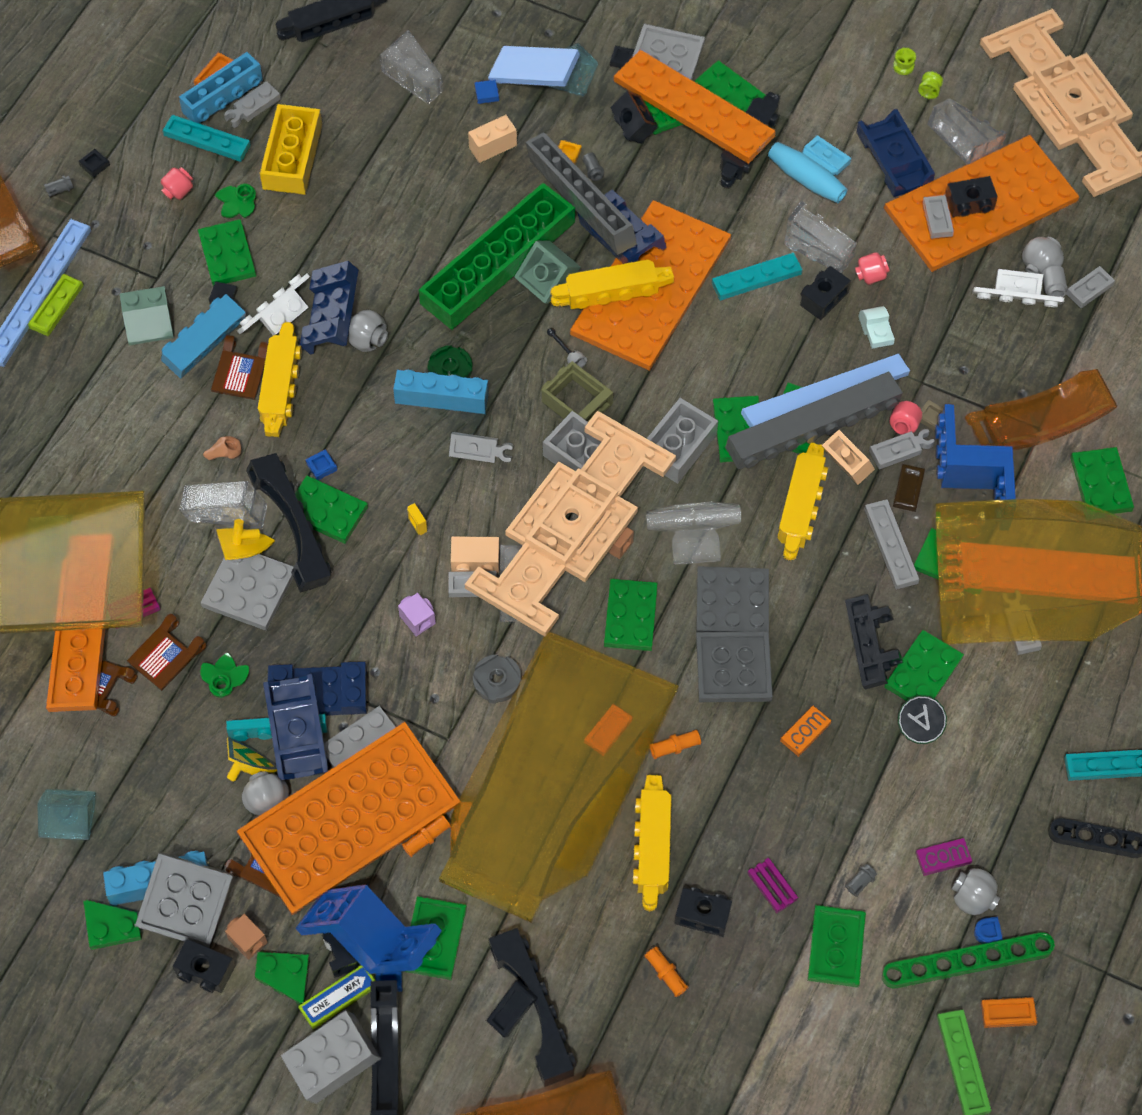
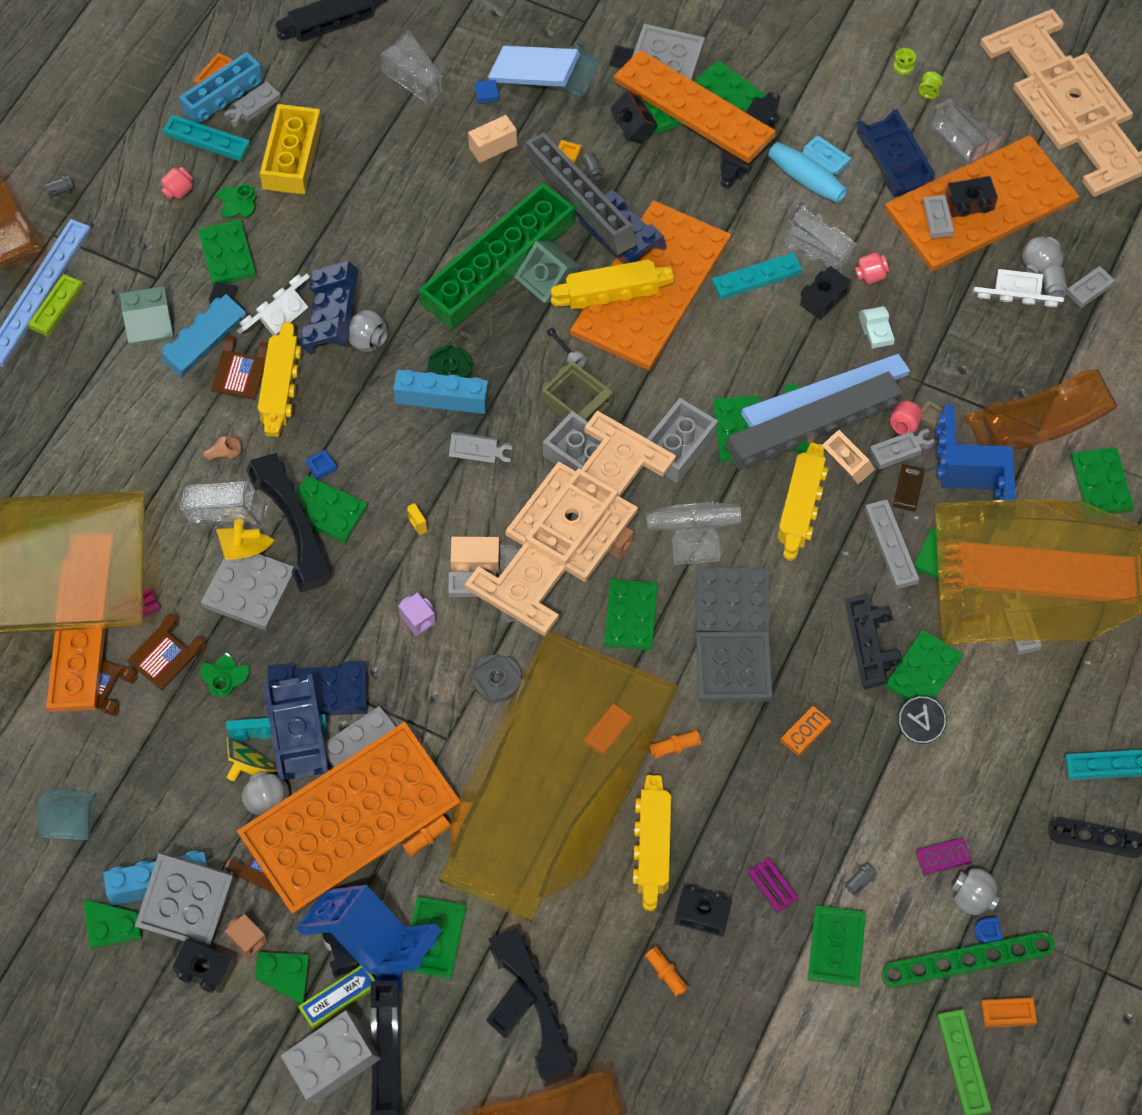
black tile [78,149,110,178] -> none

